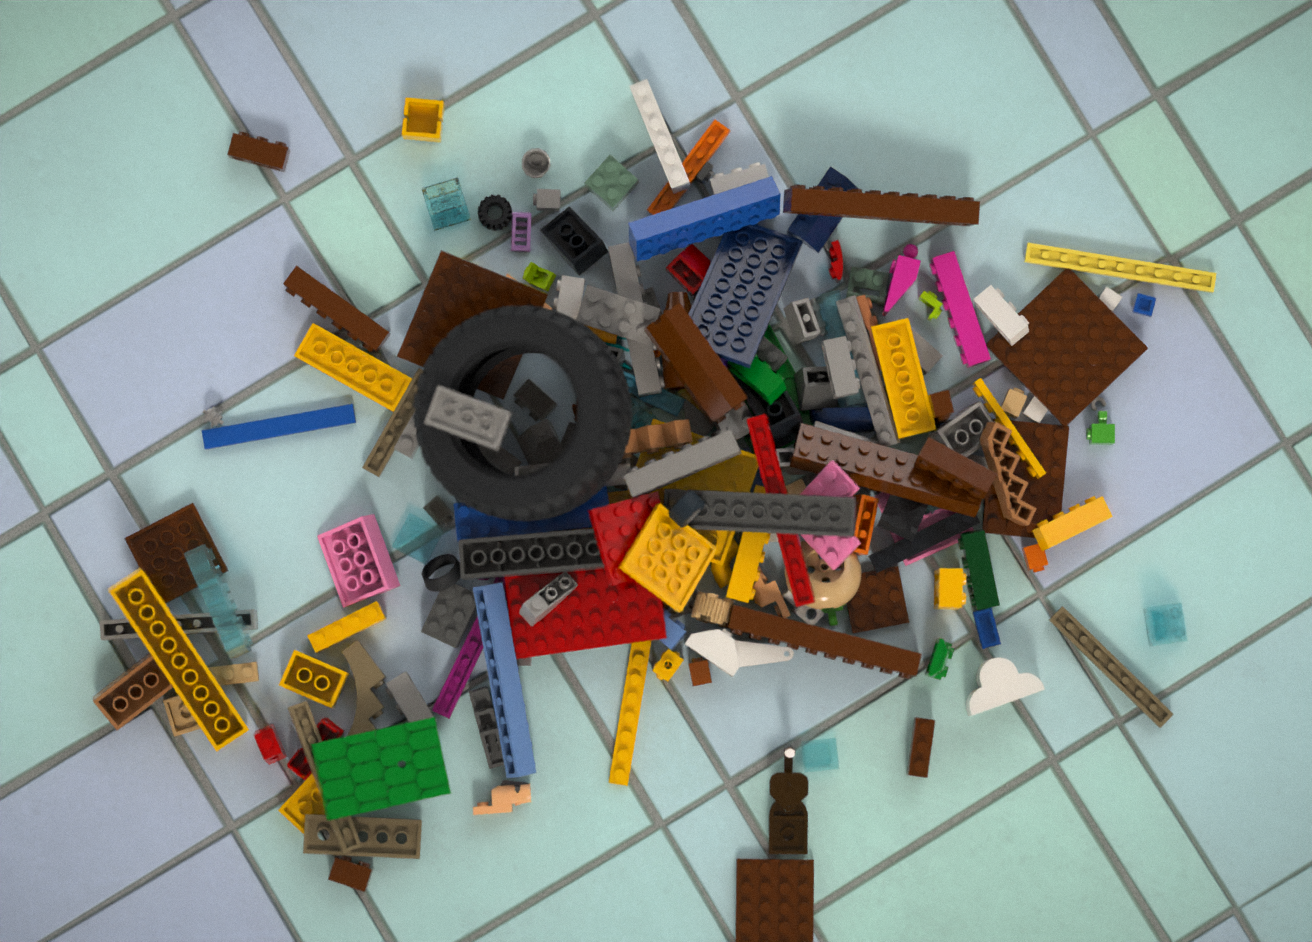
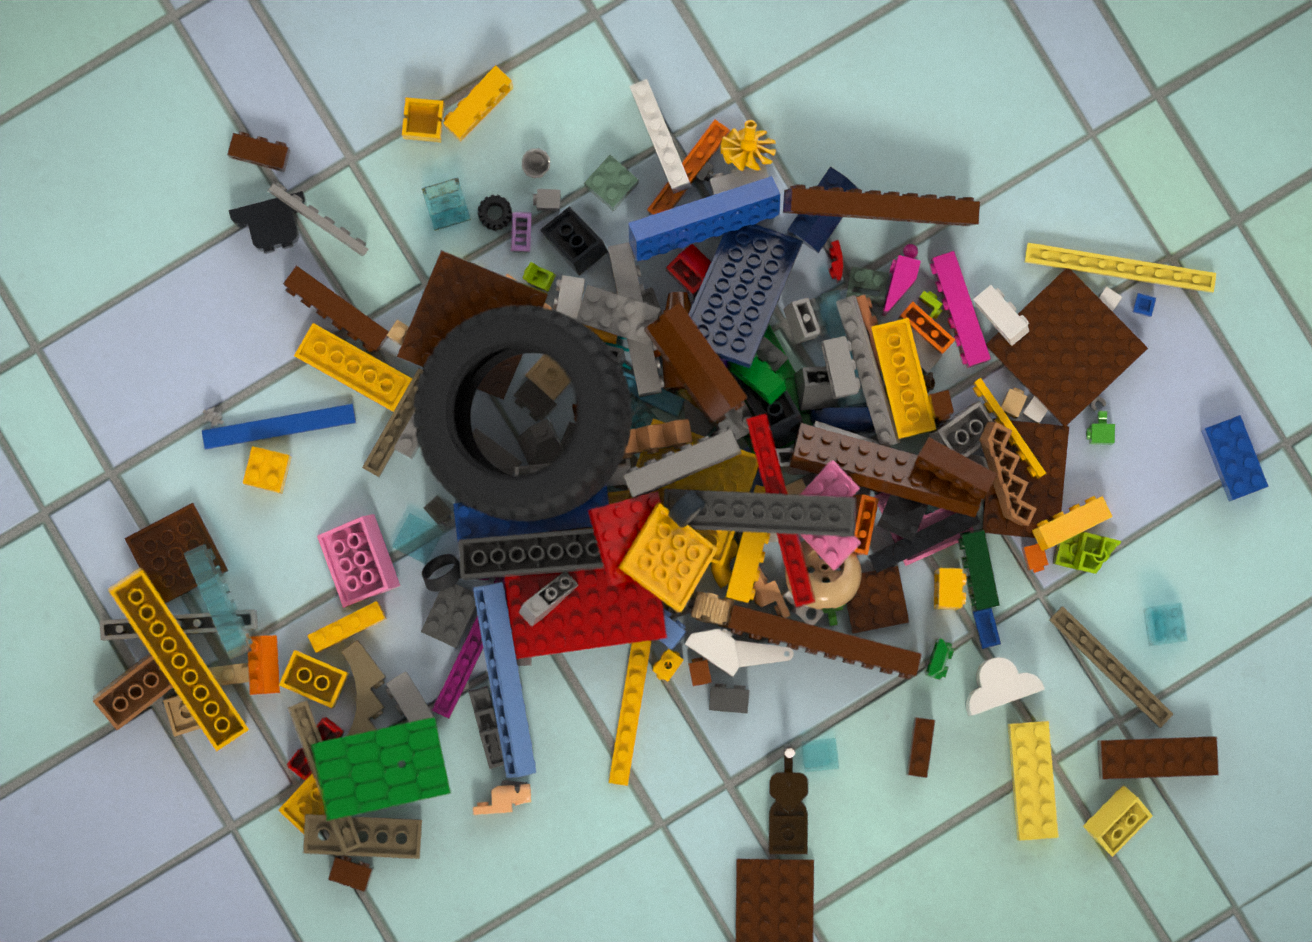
red torso [254,723,287,765] -> none
light grey plate [425,386,512,450] -> none
none -> black brick [228,191,307,254]
none -> yellow brick [243,446,292,494]
none -> orange brick [247,635,280,695]
none -> light grey plate [267,183,368,256]
none -> tan brick [387,320,409,346]
none -> yellow wedge [443,65,513,142]
none -> tan tile [525,354,571,401]
none -> dark grey brick [709,683,750,713]
none -> yellow piece [721,120,776,171]
none -> orange brick [898,301,955,354]
none -> dark brown plate [923,372,935,394]
none -> light yellow brick [1008,721,1058,841]
none -> lime slope [1053,532,1121,574]
none -> light yellow slope [1083,785,1153,857]
none -> reddish brown brick [1098,736,1219,779]
none -> blue brick [1201,415,1269,502]

